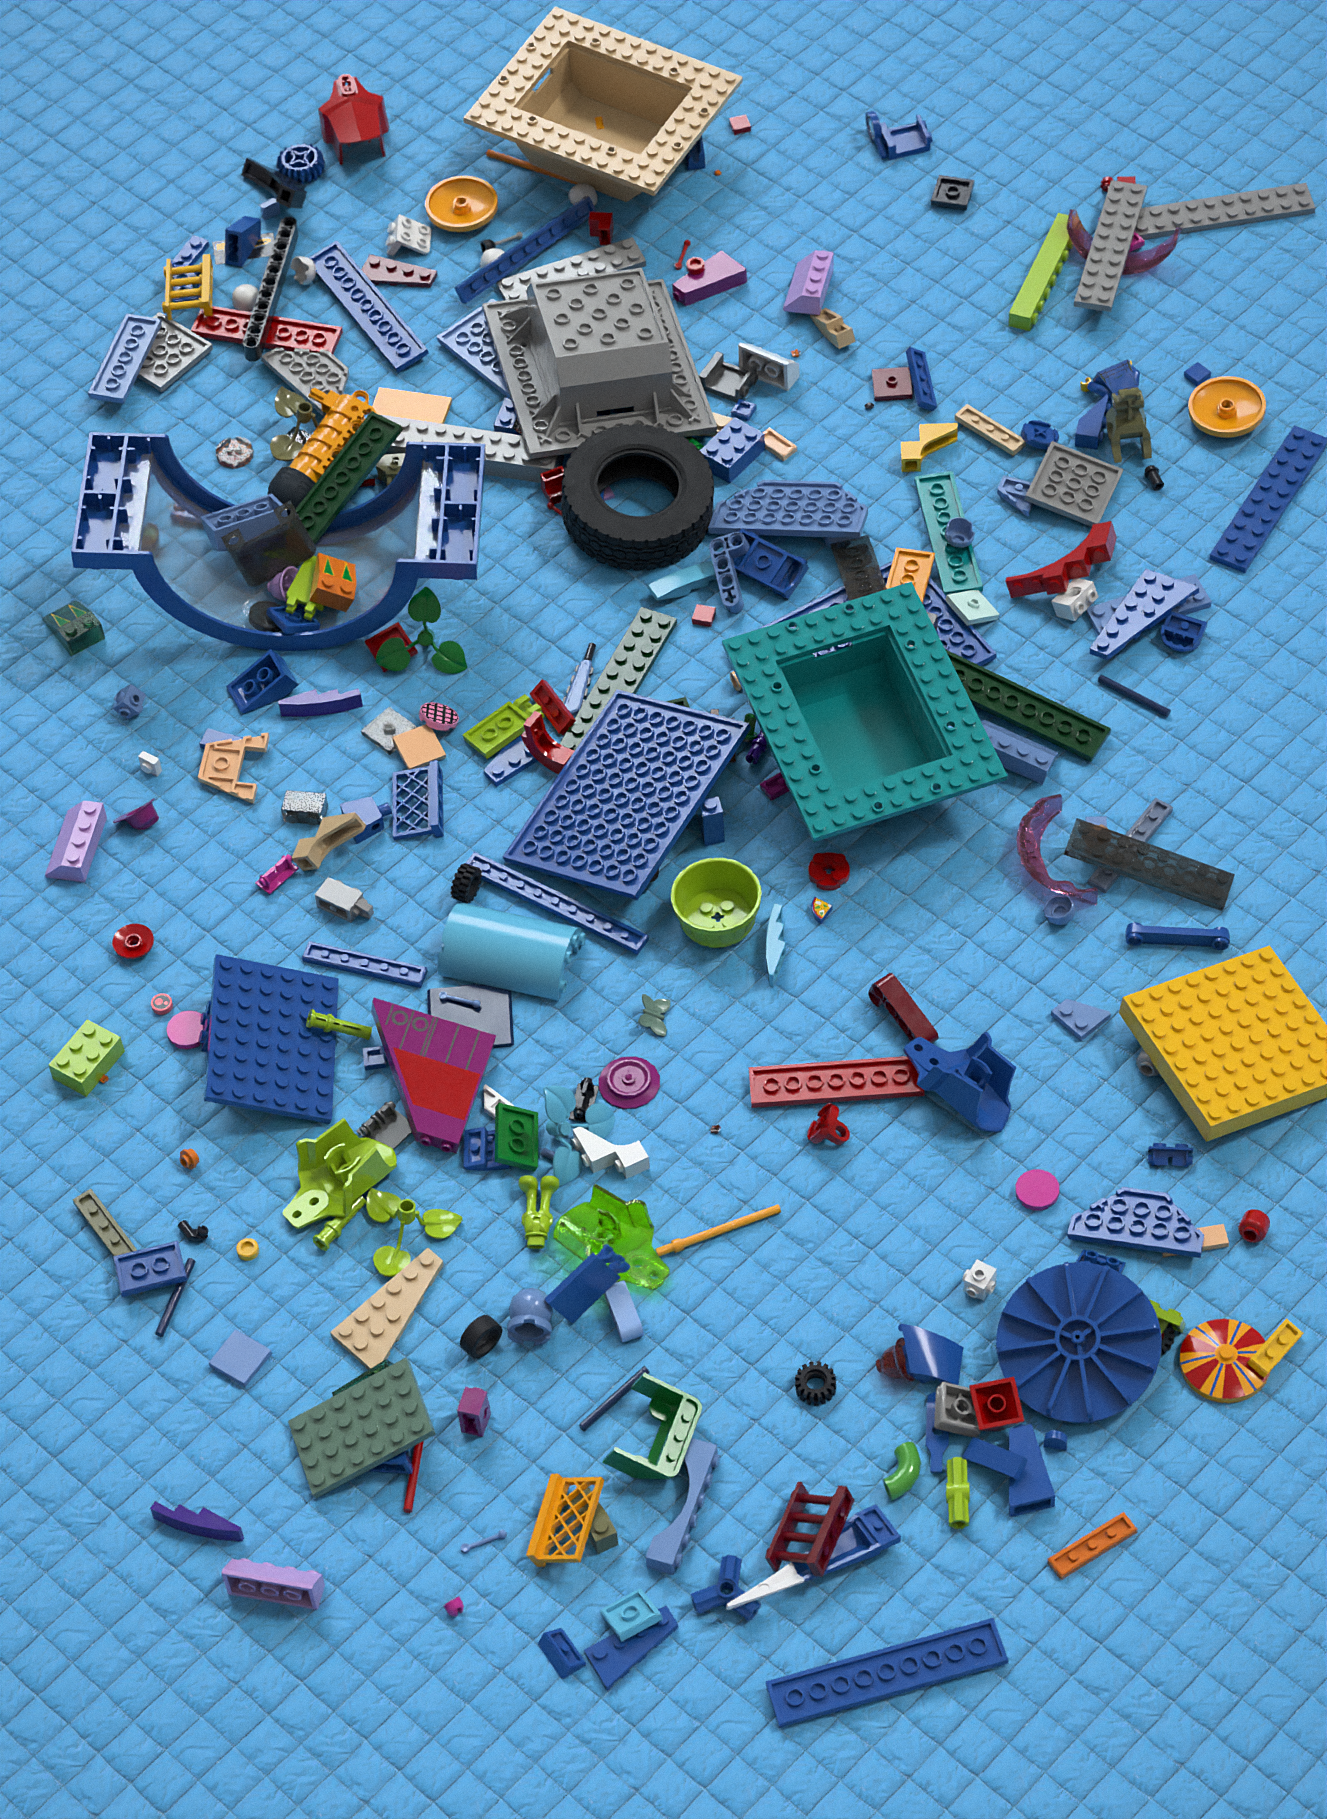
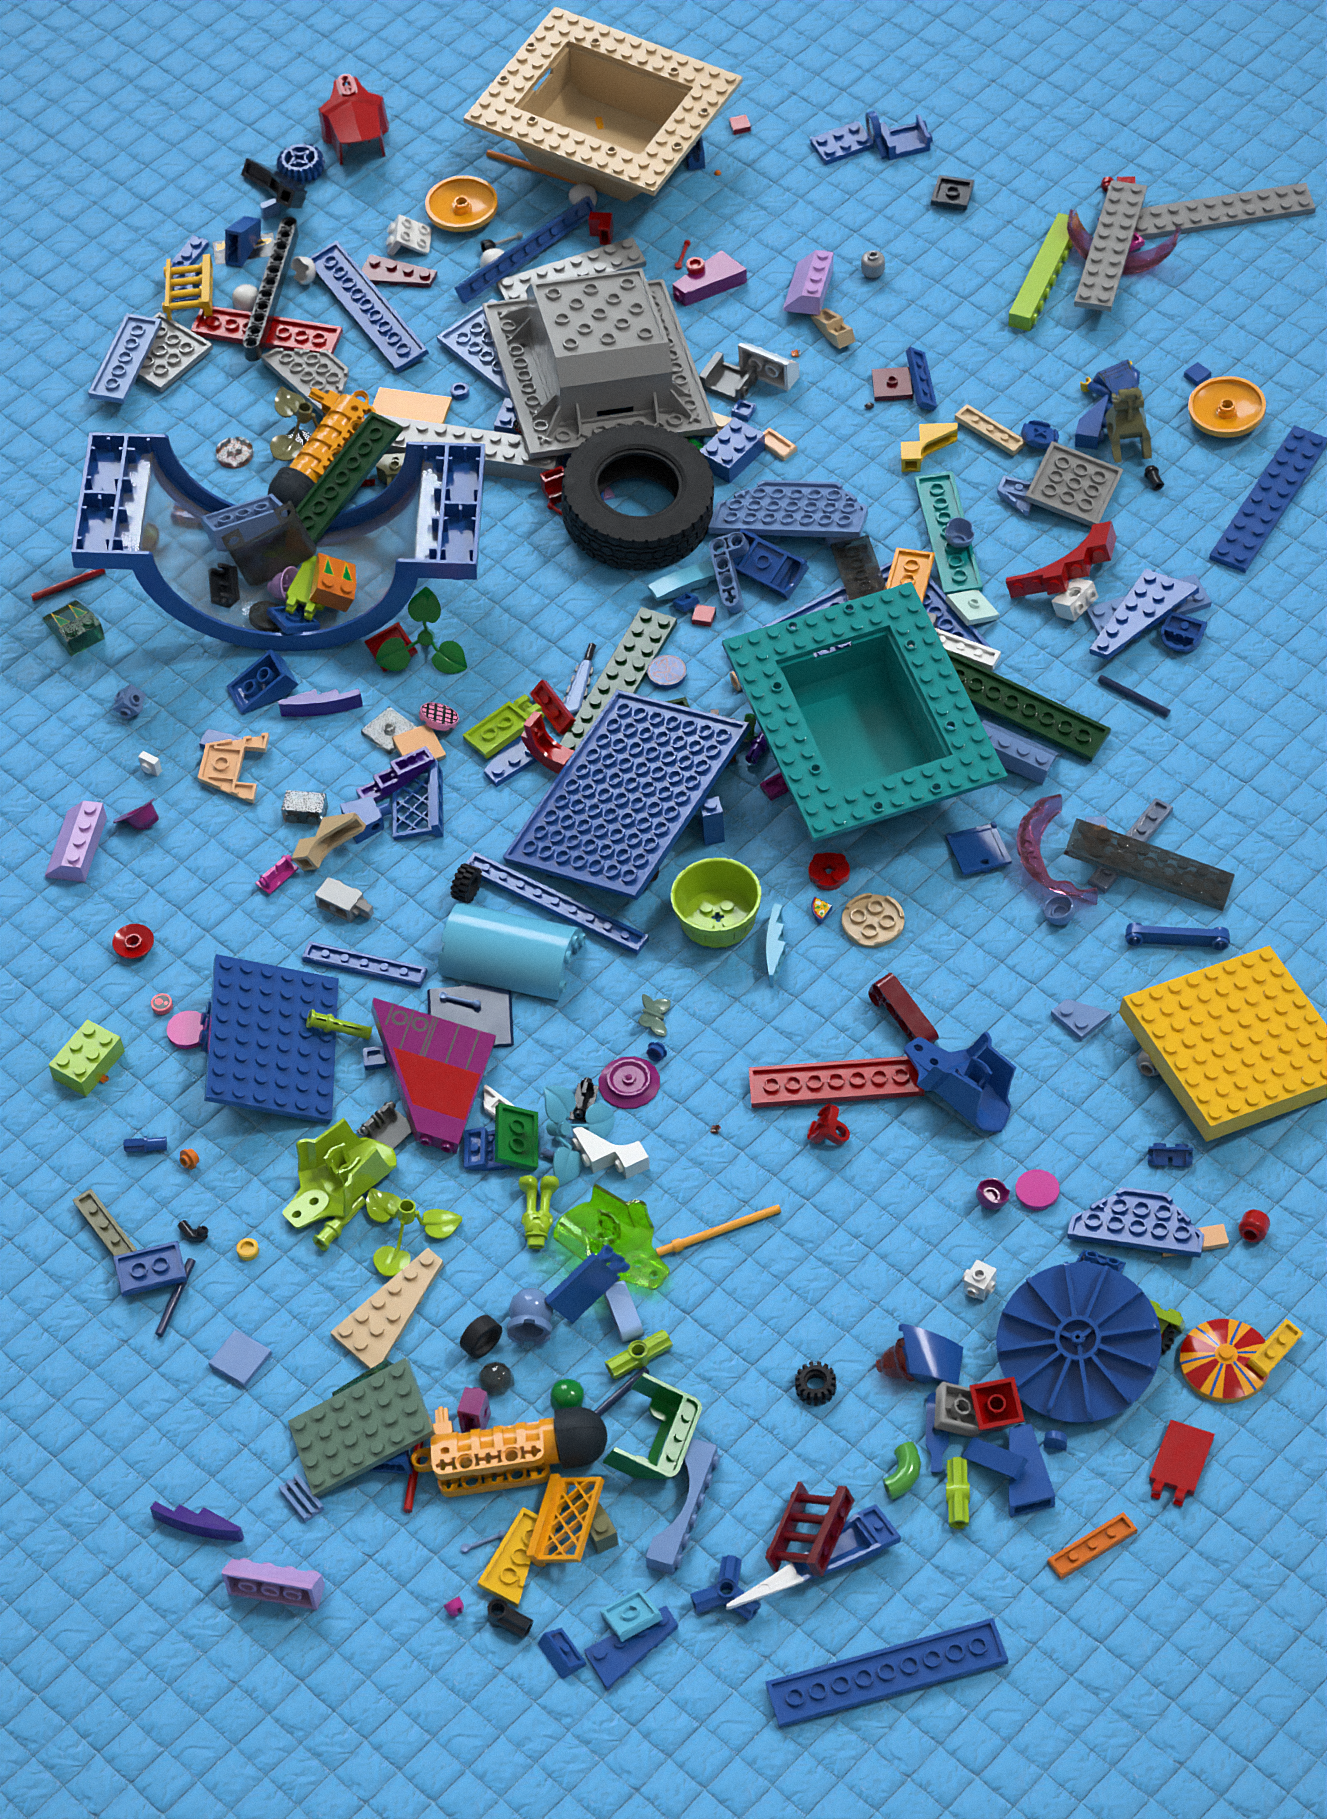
none -> red bar [30,569,106,601]
none -> blue axle [123,1136,167,1153]
none -> black hinge [208,563,240,609]
none -> medium blue tile [278,1474,324,1523]
none -> dark purple slope [356,746,435,802]
none -> light orange piece [411,1406,608,1497]
none -> blue tile [450,382,470,401]
none -> yellow wing [477,1507,538,1607]
none -> clear smoke hair [479,1362,514,1396]
none -> black piece [487,1598,533,1639]
none -> green hair [550,1379,584,1410]
none -> lime piece [605,1329,673,1380]
none -> blue plate [646,1042,667,1062]
none -> tile [647,655,687,690]
none -> blue tile [672,592,700,612]
none -> plate [810,121,874,165]
none -> tan tile [841,893,904,948]
none -> light grey head [861,250,885,278]
none -> white plate [935,628,1001,671]
none -> blue container [945,821,1012,876]
none -> magenta hair [976,1178,1010,1210]
none -> red tile [1149,1420,1215,1507]

